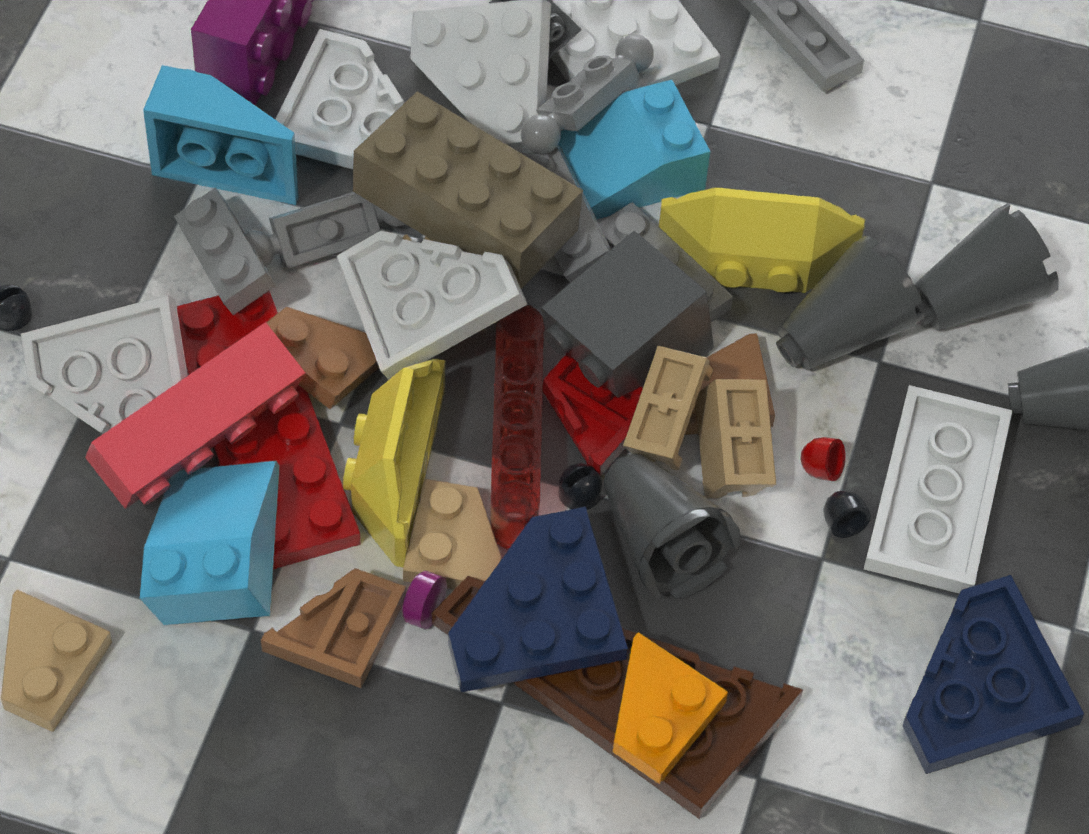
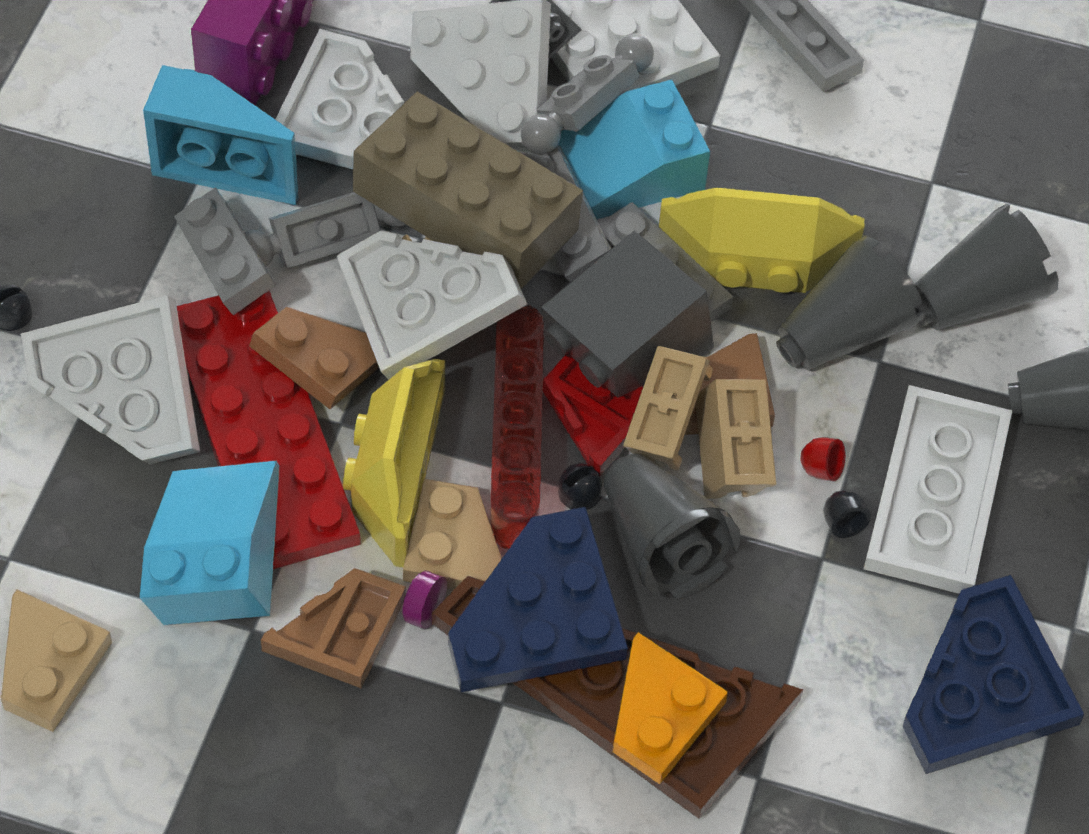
coral brick [85,322,305,509] -> none

